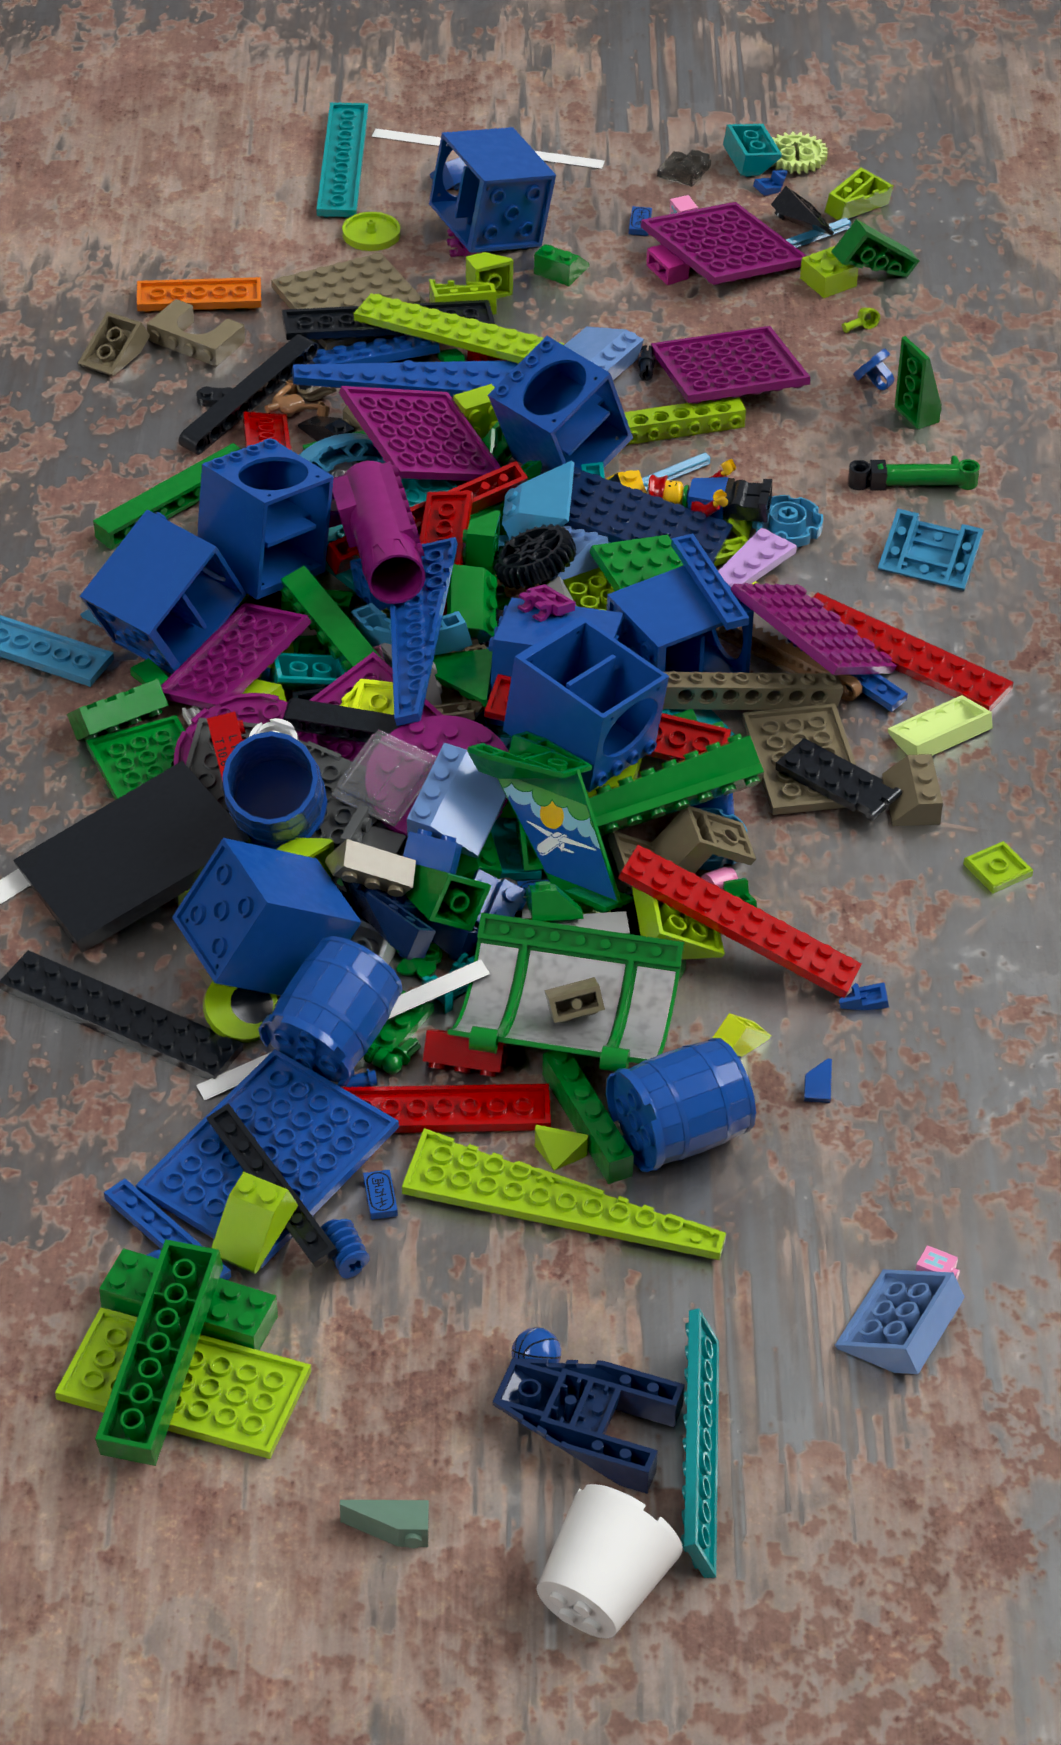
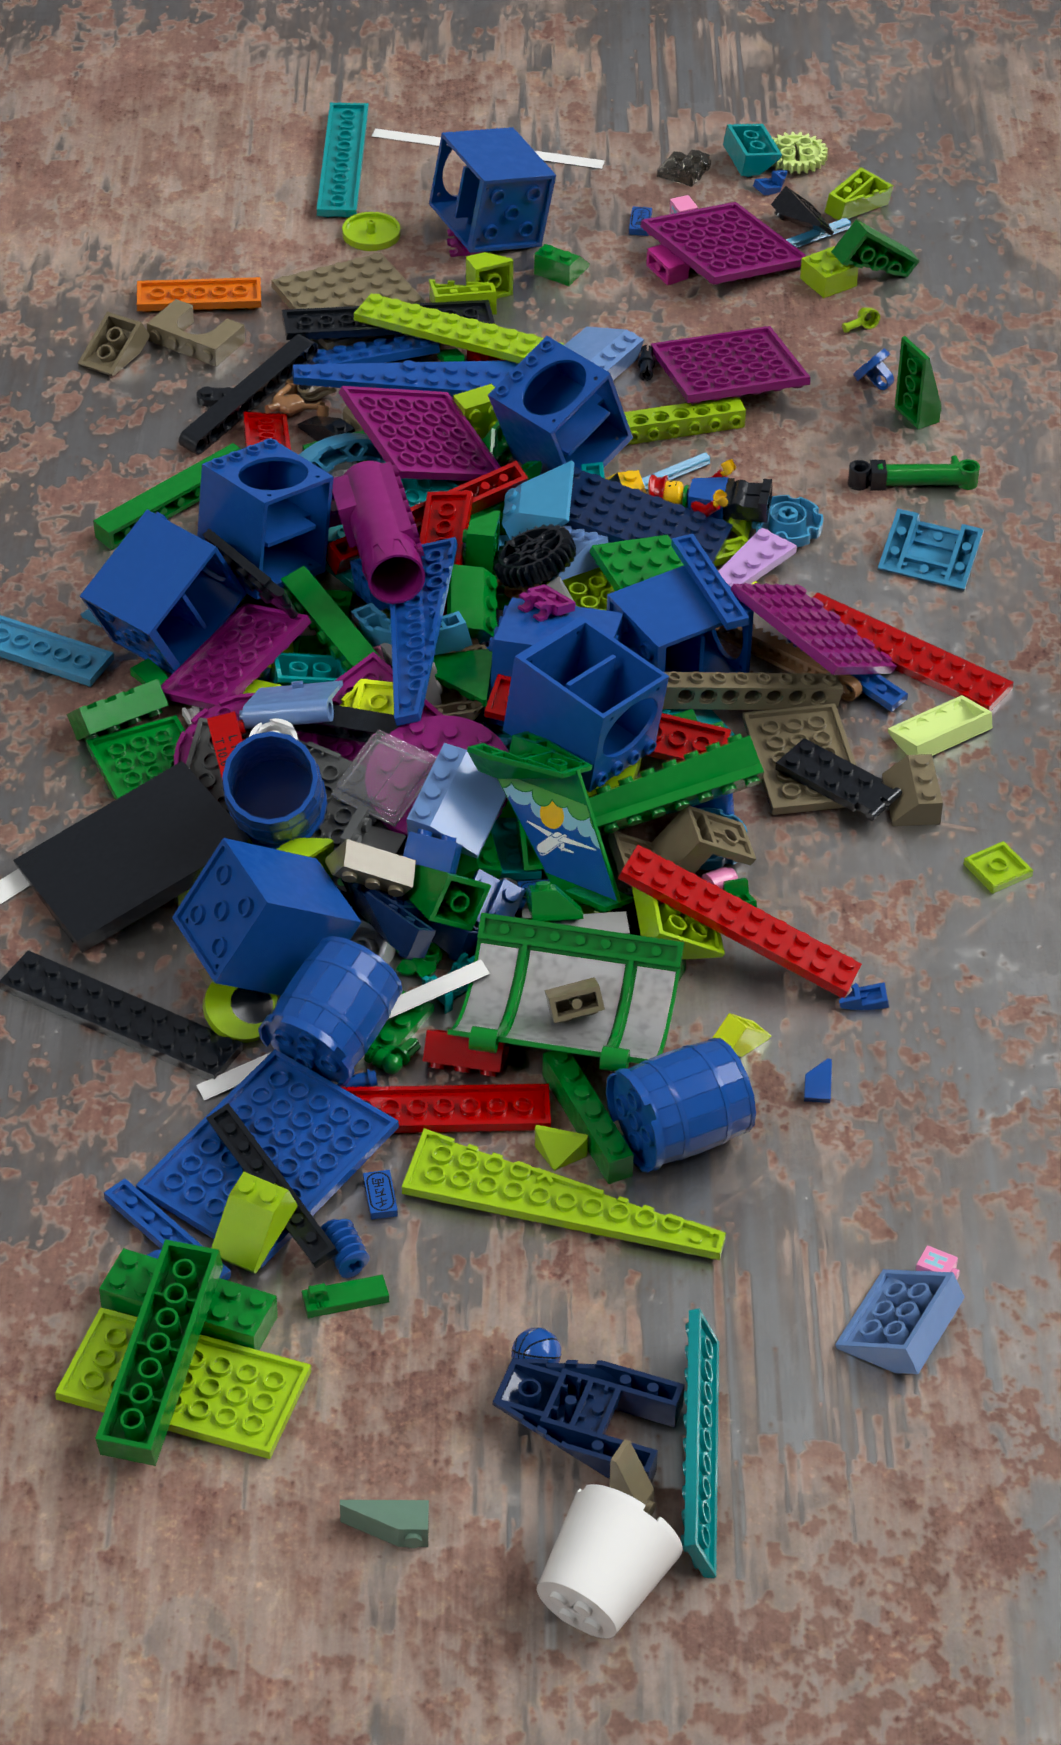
blue slope [429,157,465,190] -> none
none -> black hinge [203,529,298,619]
none -> medium blue door [239,680,343,729]
none -> green hinge [301,1274,389,1318]
none -> dark tan slope [609,1439,656,1516]

